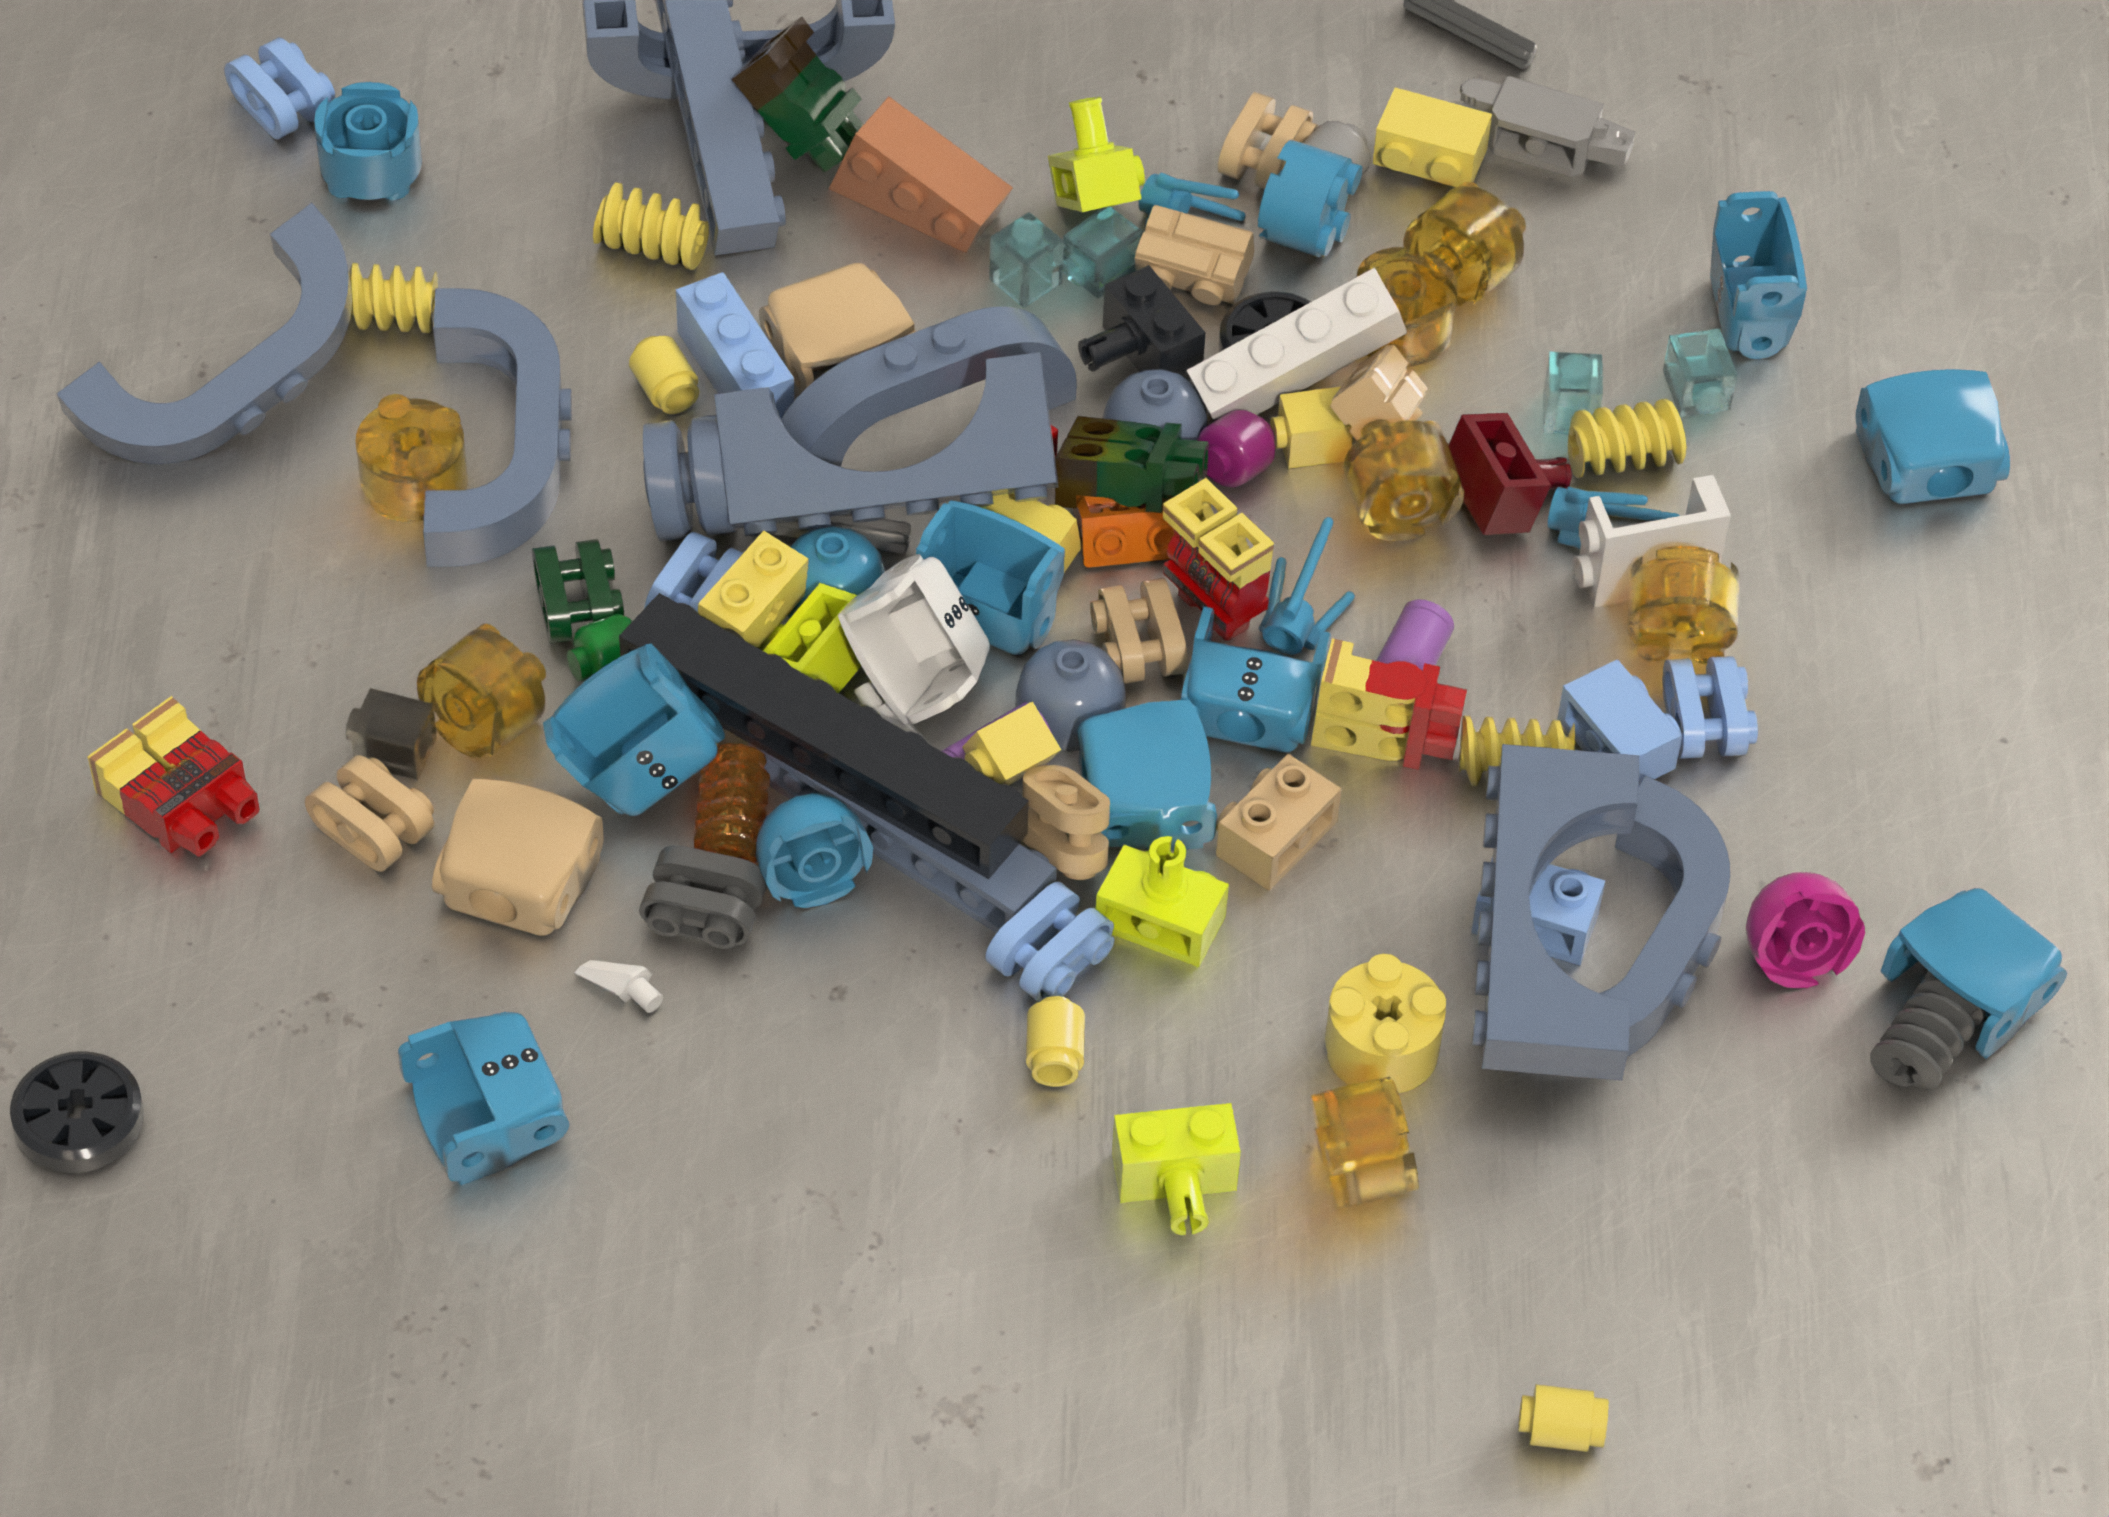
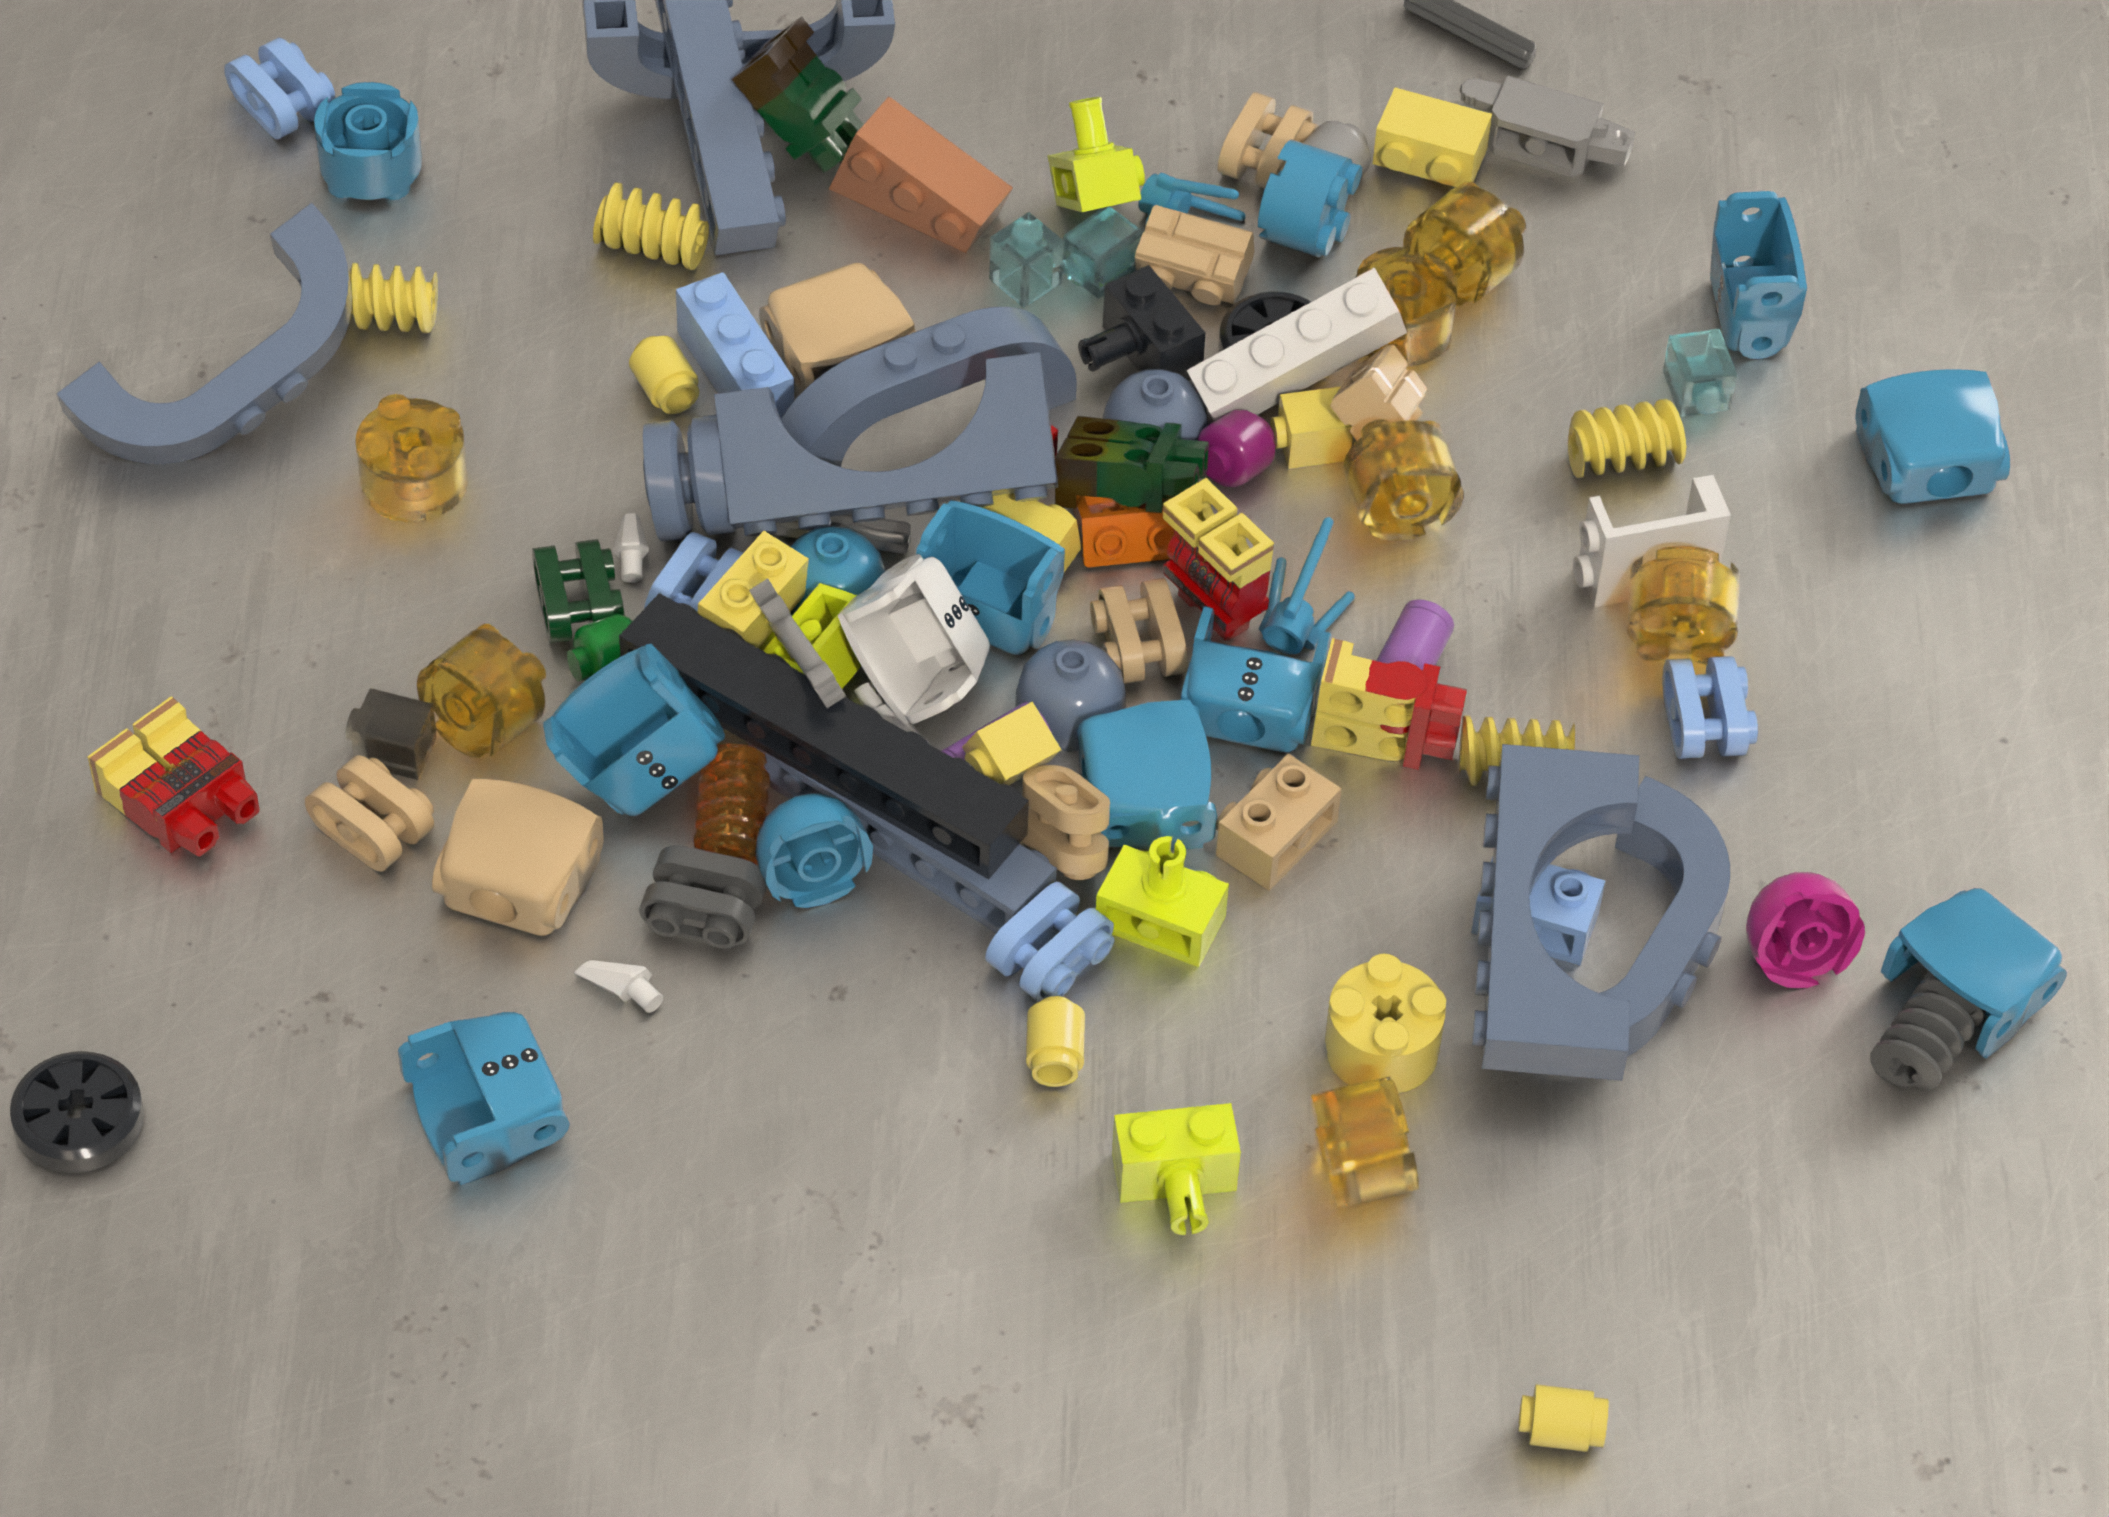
sand blue arch [423,288,572,567] -> none
dark red brick [1441,413,1572,535] -> none
clear light blue brick [1543,351,1603,434] -> none
dark azure plant [1548,487,1680,549] -> none
light blue brick [1557,659,1682,787] -> none
none -> white bar [613,513,649,583]
none -> light grey bar [749,578,846,708]

